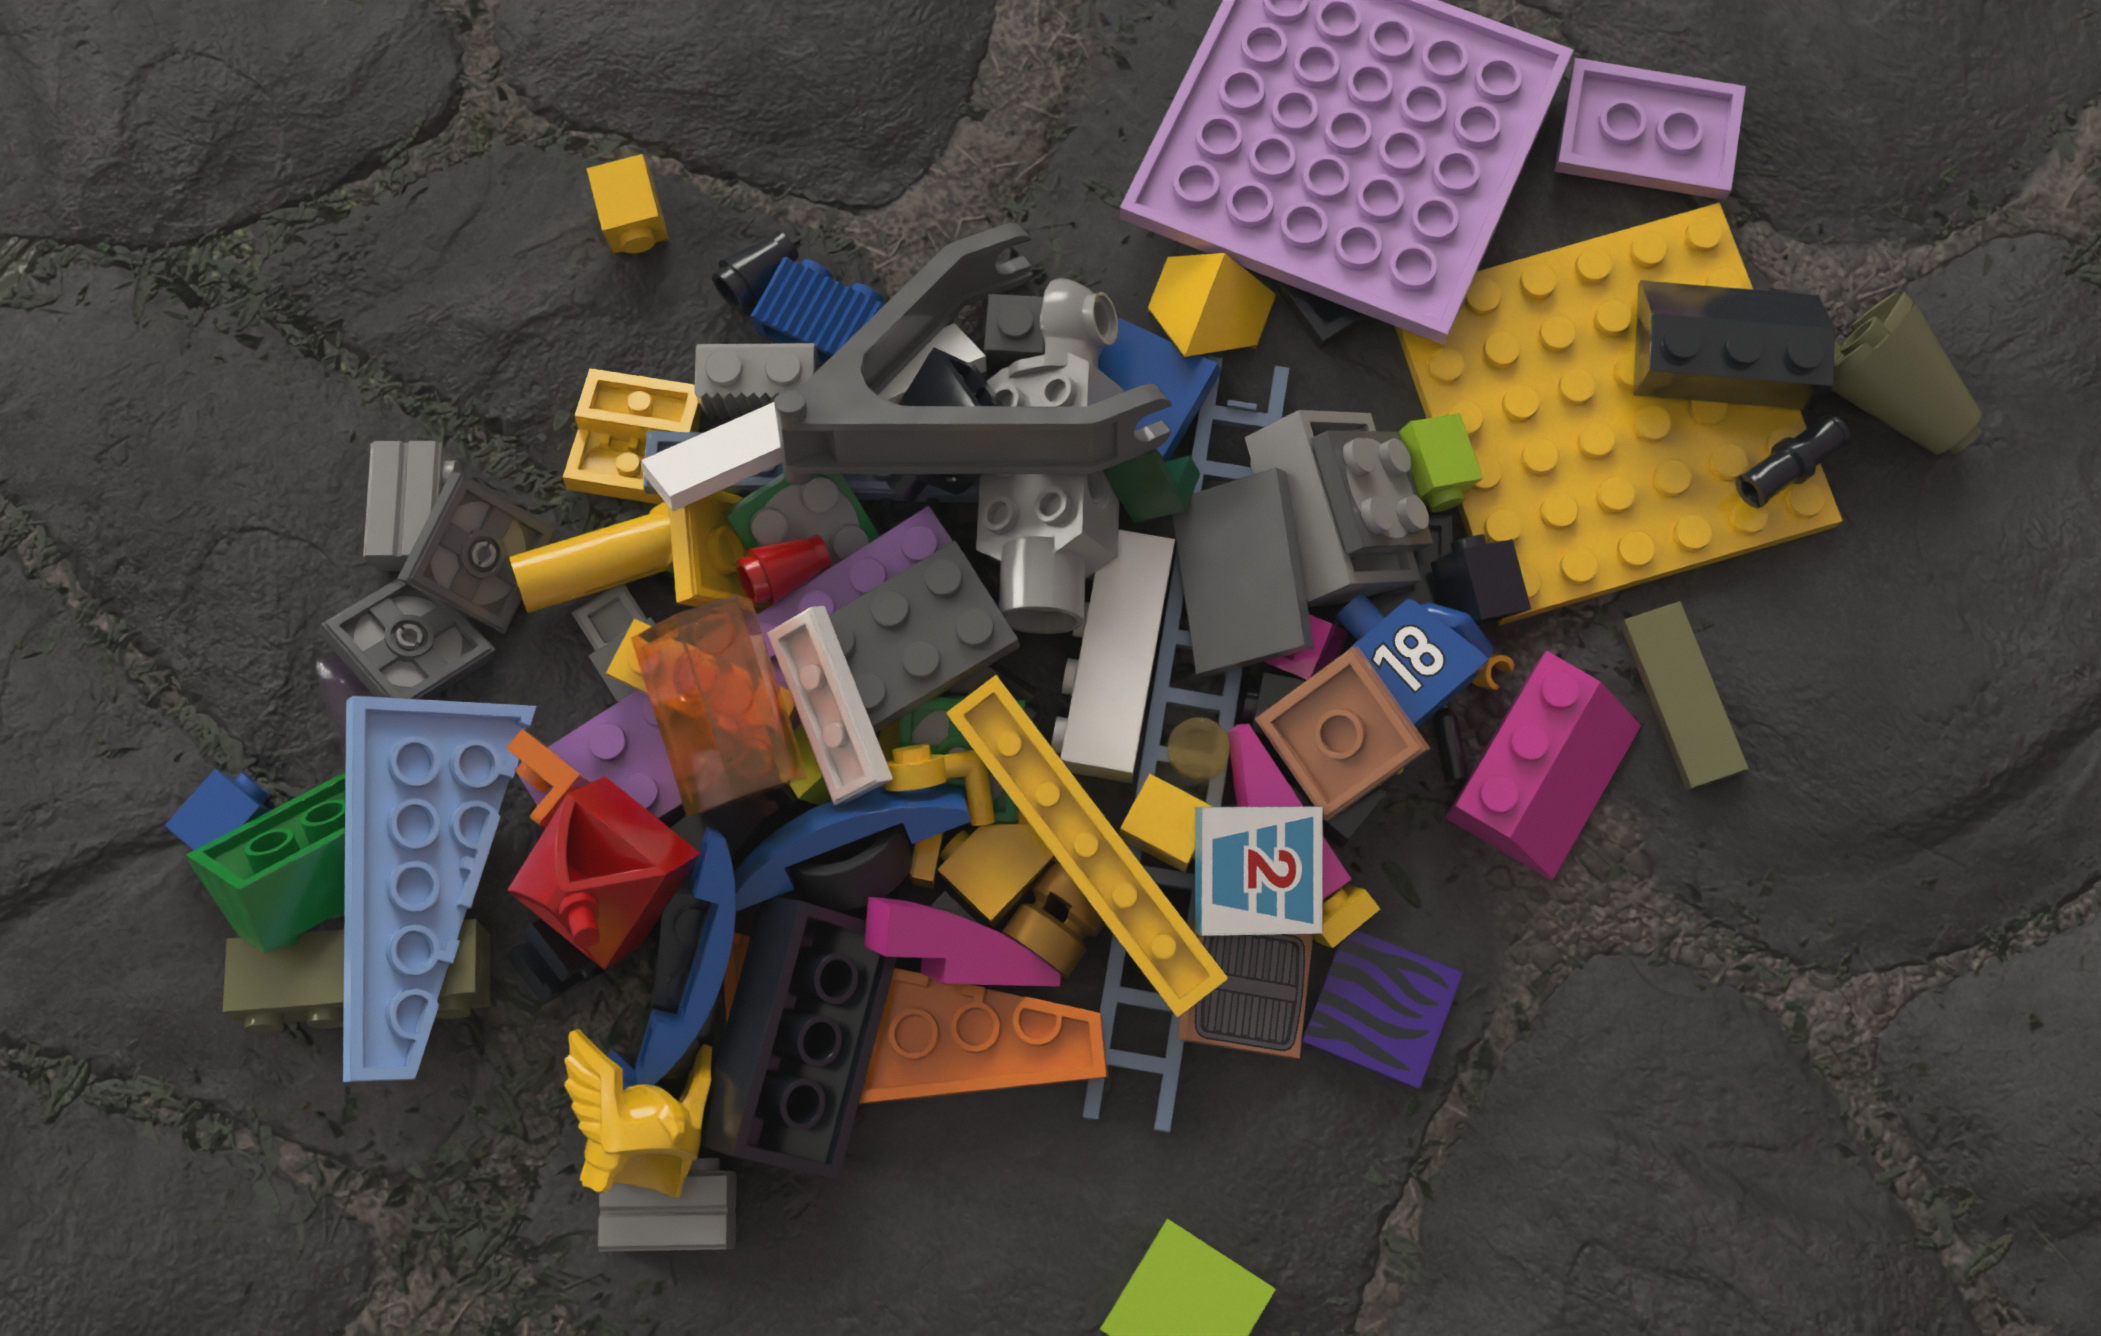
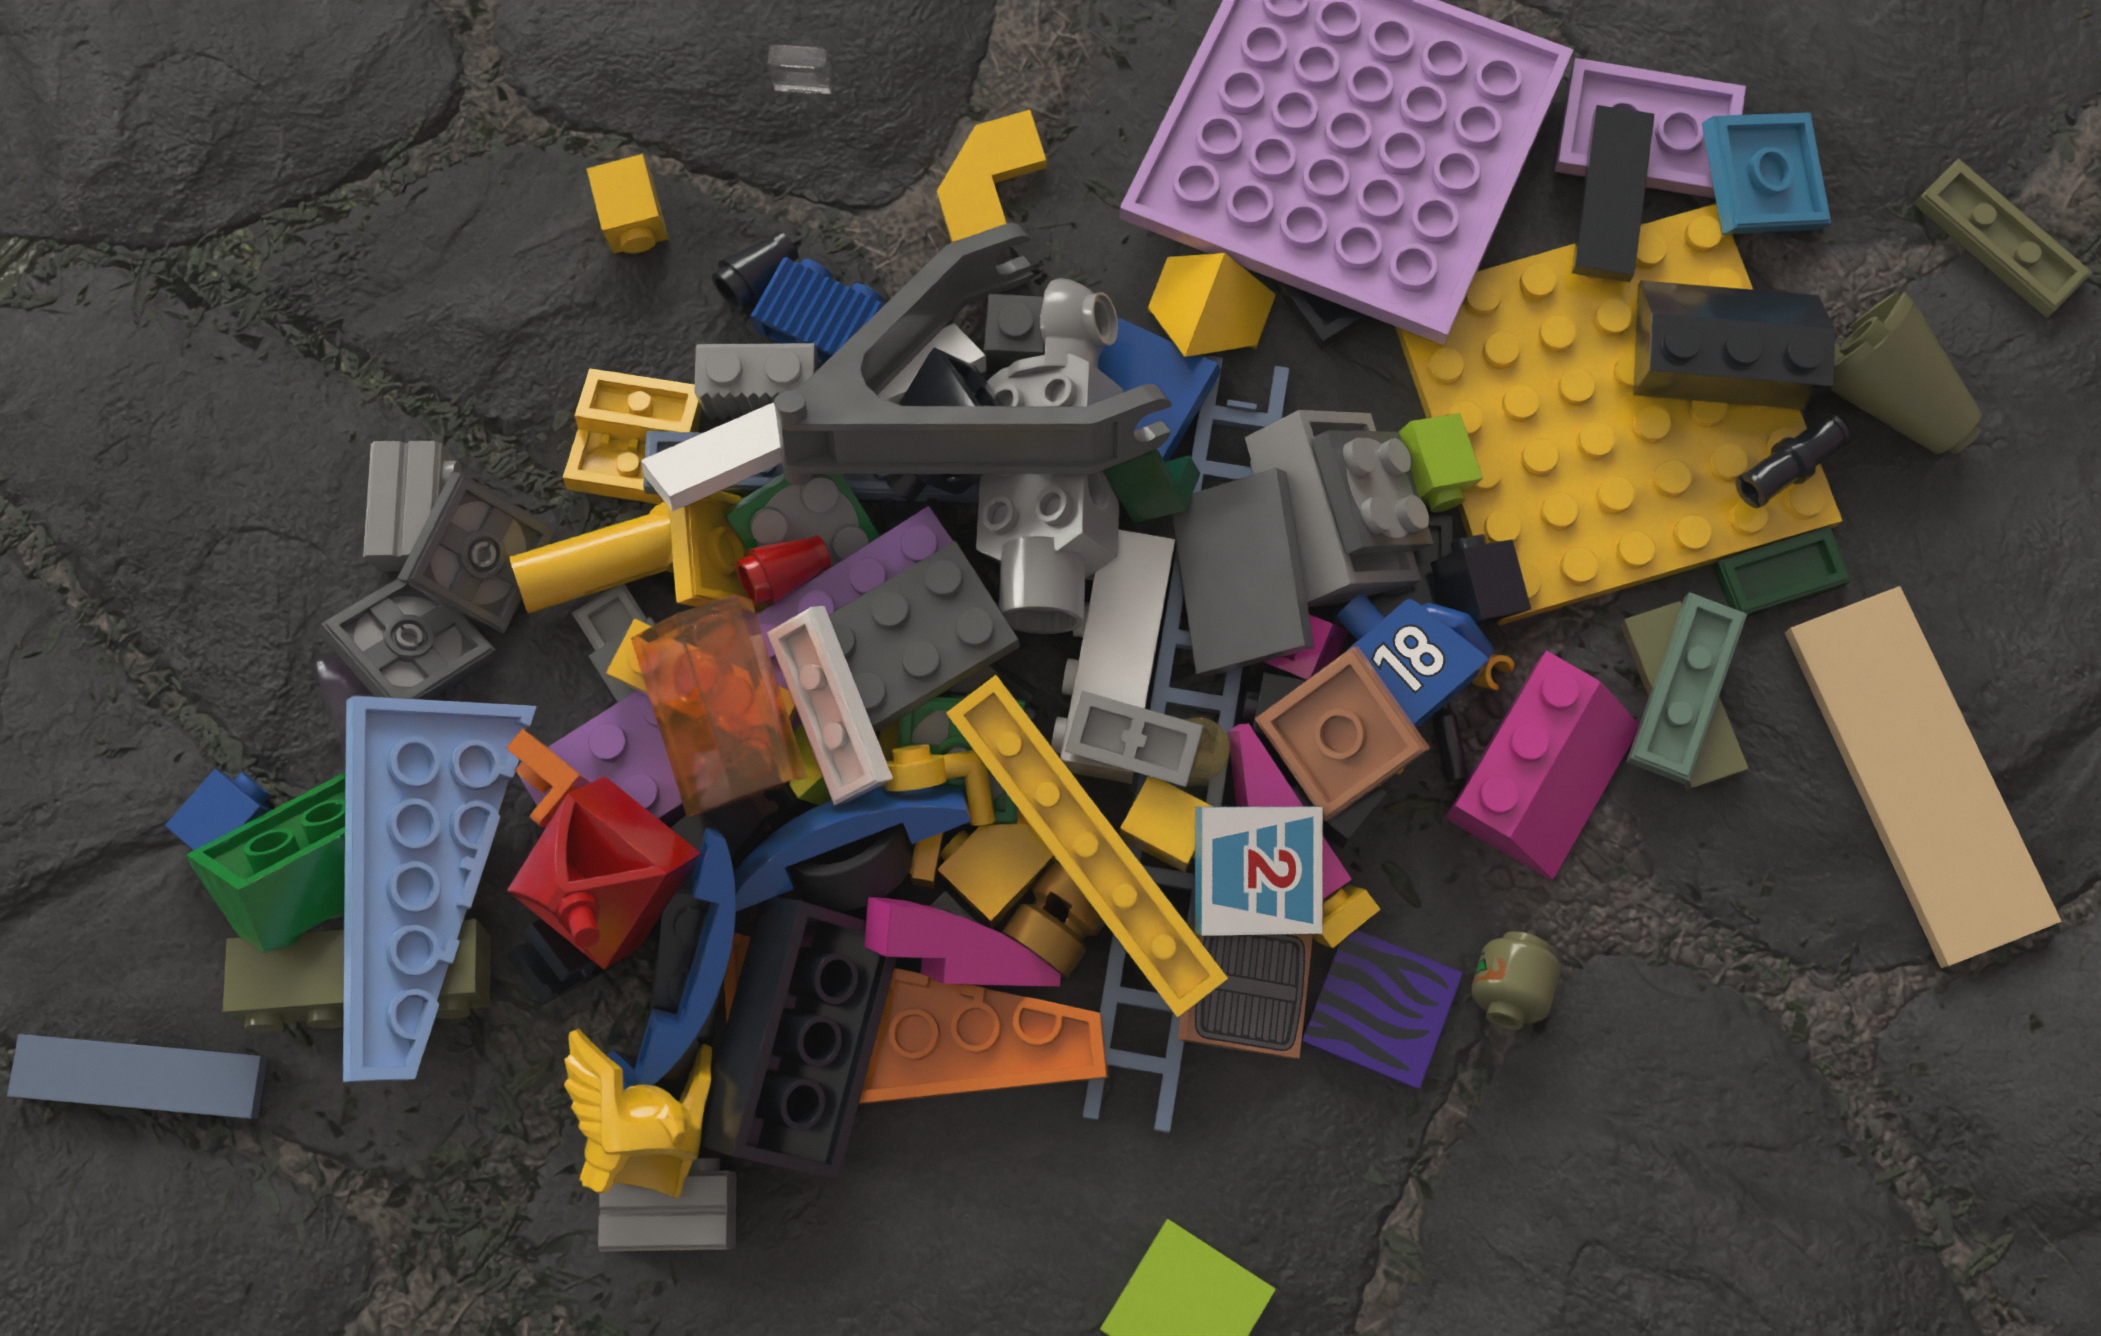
none -> sand blue tile [7,1034,268,1119]
none -> clear tile [768,44,833,94]
none -> yellow tile [937,110,1047,243]
none -> light grey hinge [1065,691,1206,787]
none -> olive head [1472,931,1561,1030]
none -> black tile [1572,105,1655,282]
none -> sand green tile [1626,592,1747,784]
none -> dark azure tile [1702,113,1831,235]
none -> dark green tile [1713,526,1852,617]
none -> tan tile [1785,586,2062,968]
none -> olive tile [1914,158,2093,318]

